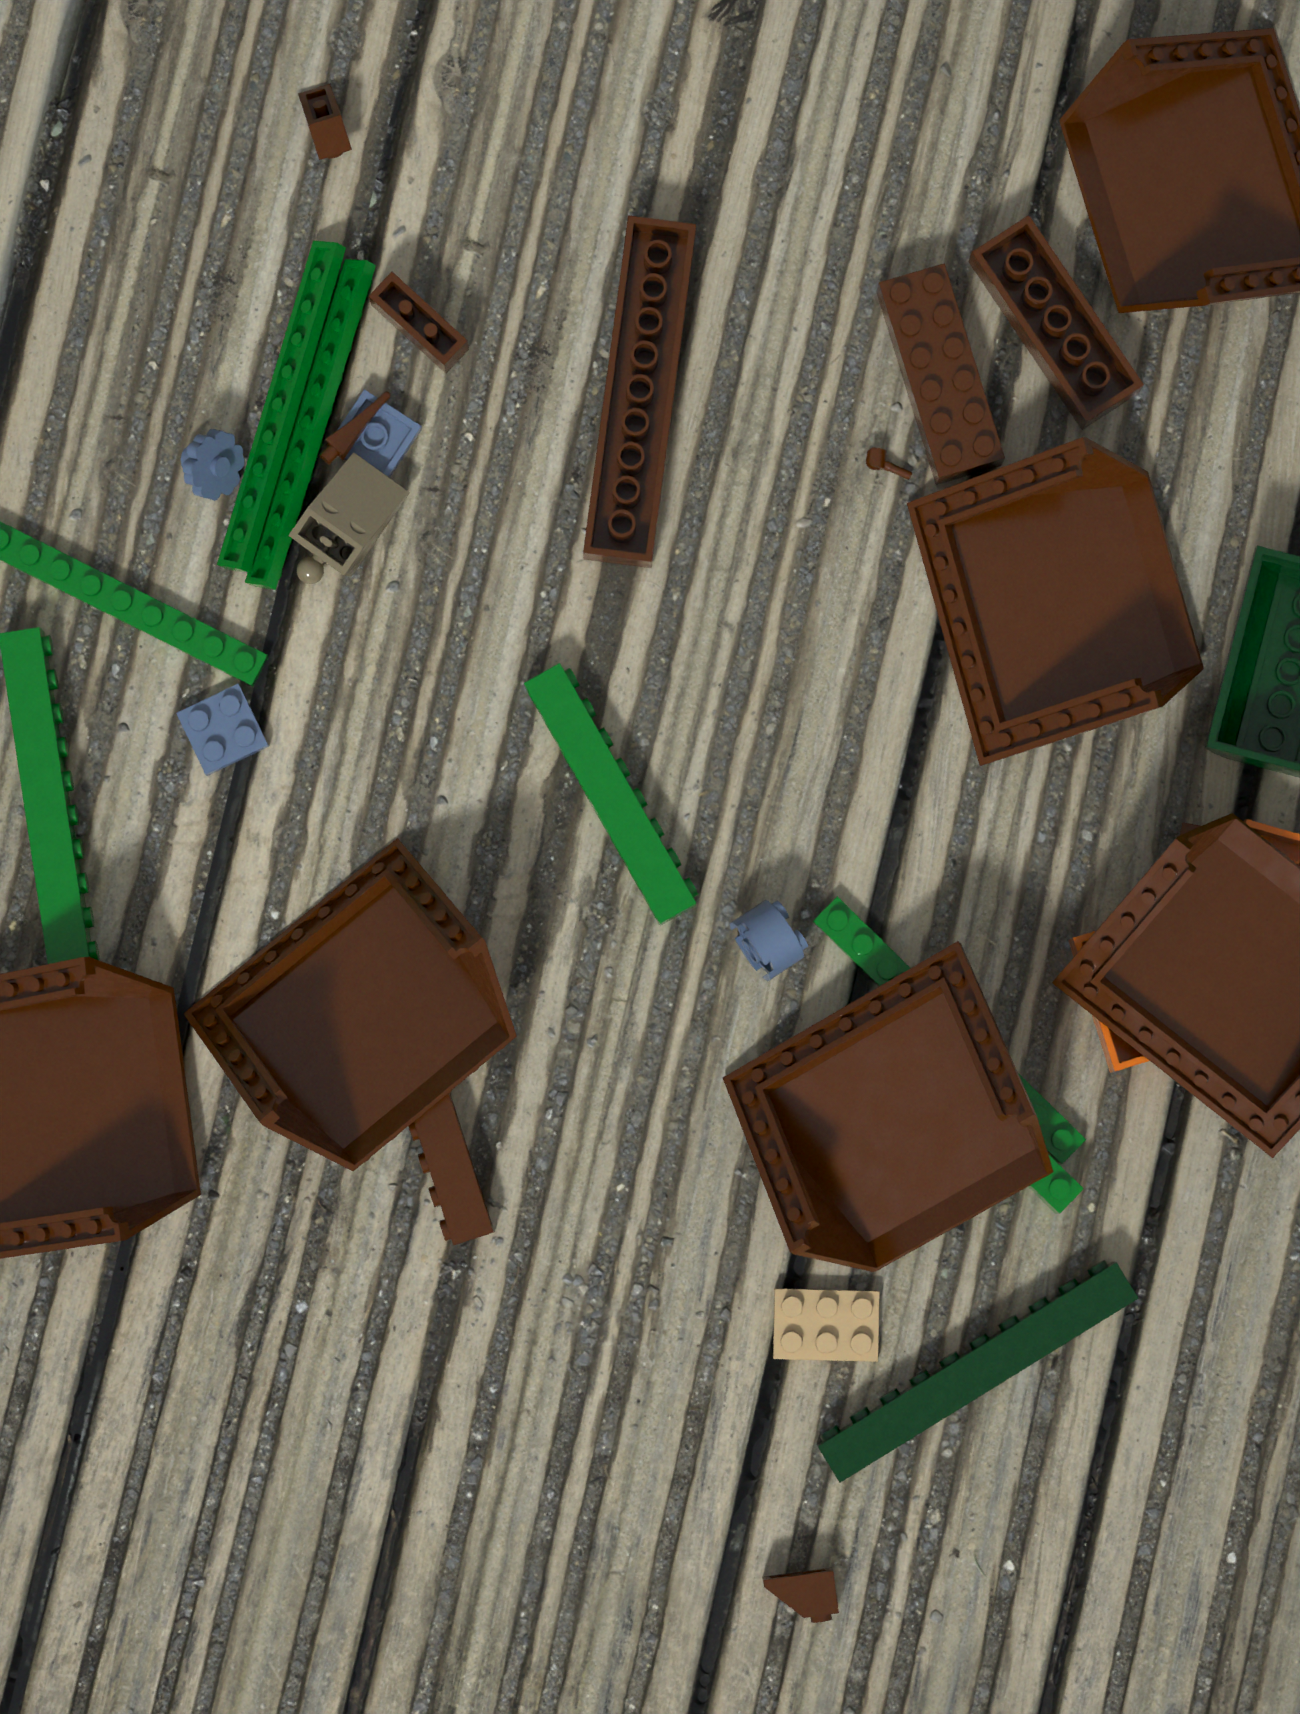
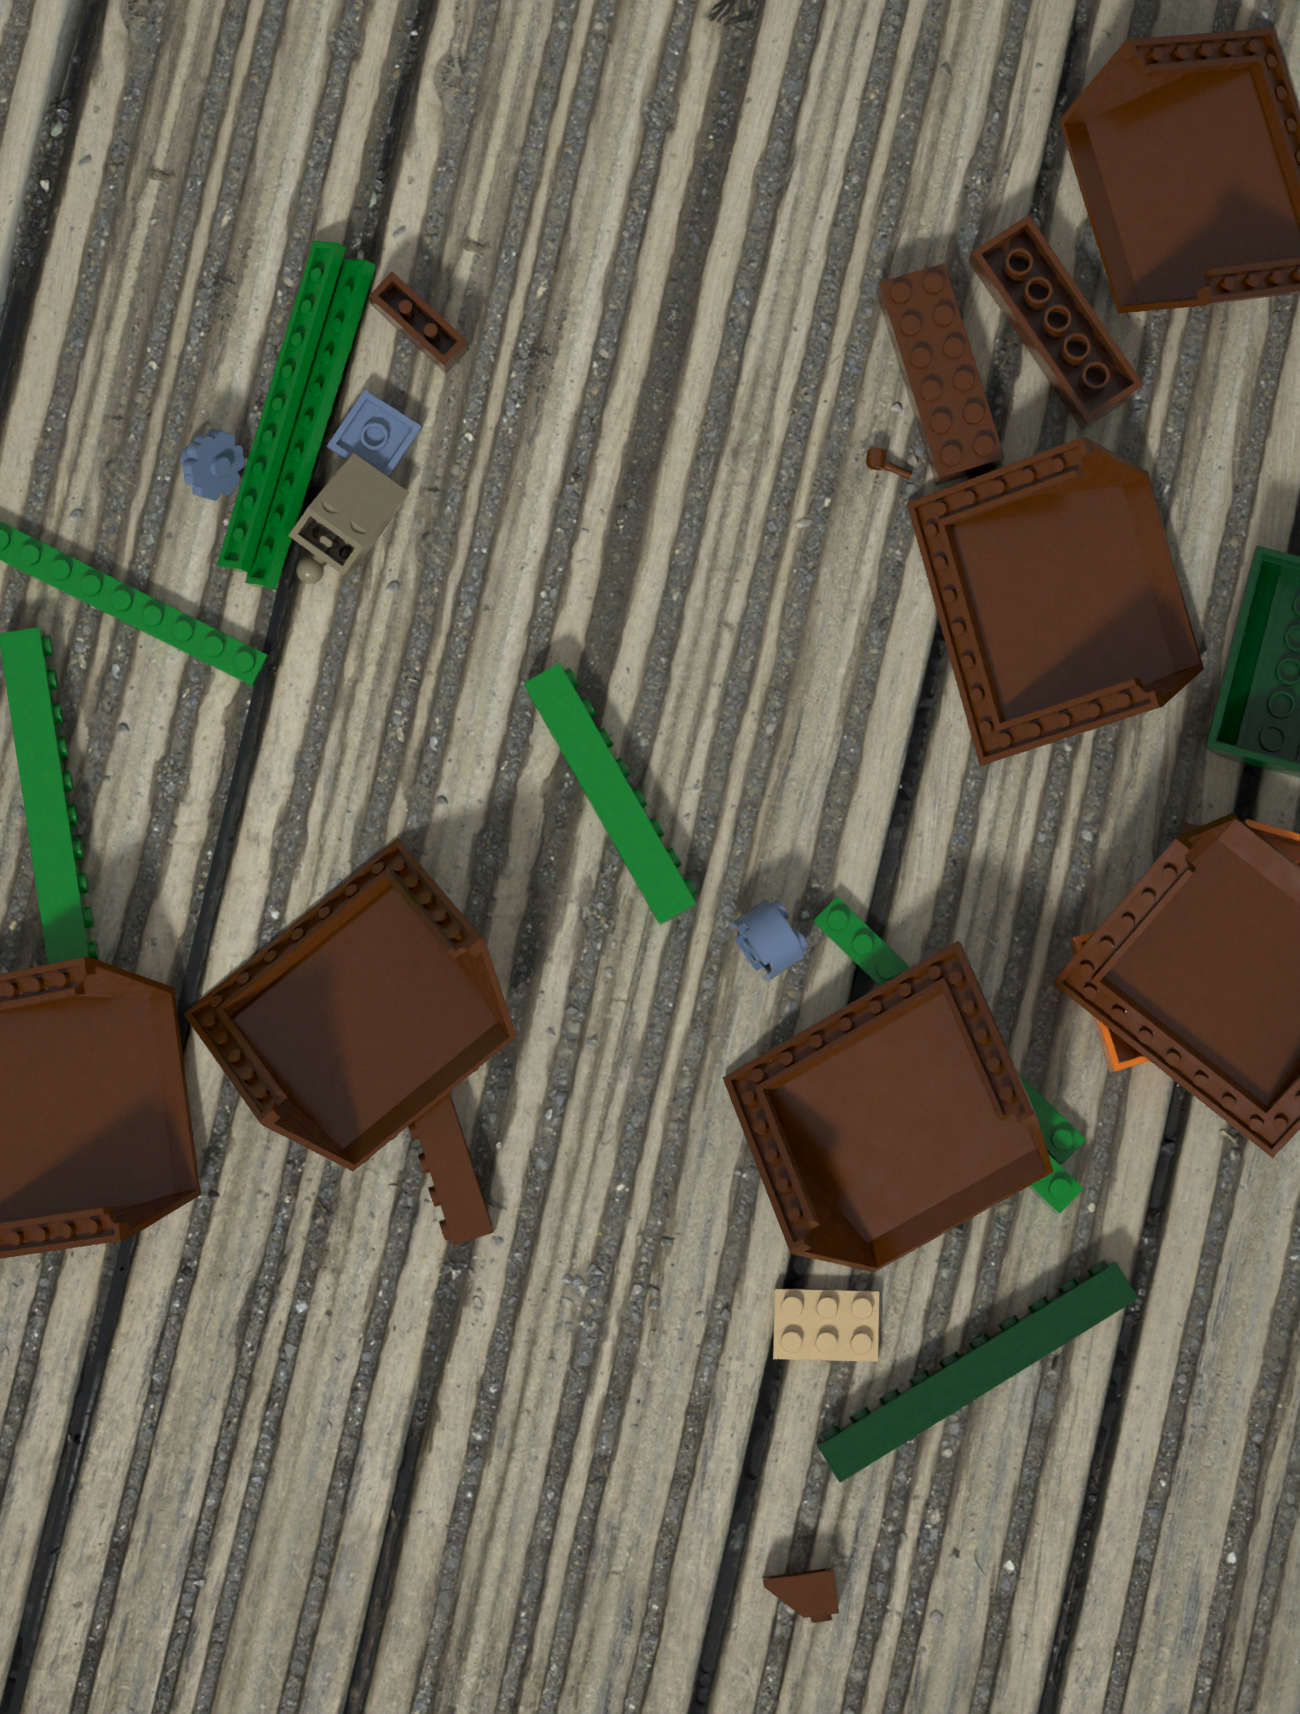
sand blue plate [176,683,269,776] -> none
reddish brown slope [298,84,352,160] -> none
reddish brown piece [320,391,391,465] -> none
reddish brown brick [583,215,696,568] -> none

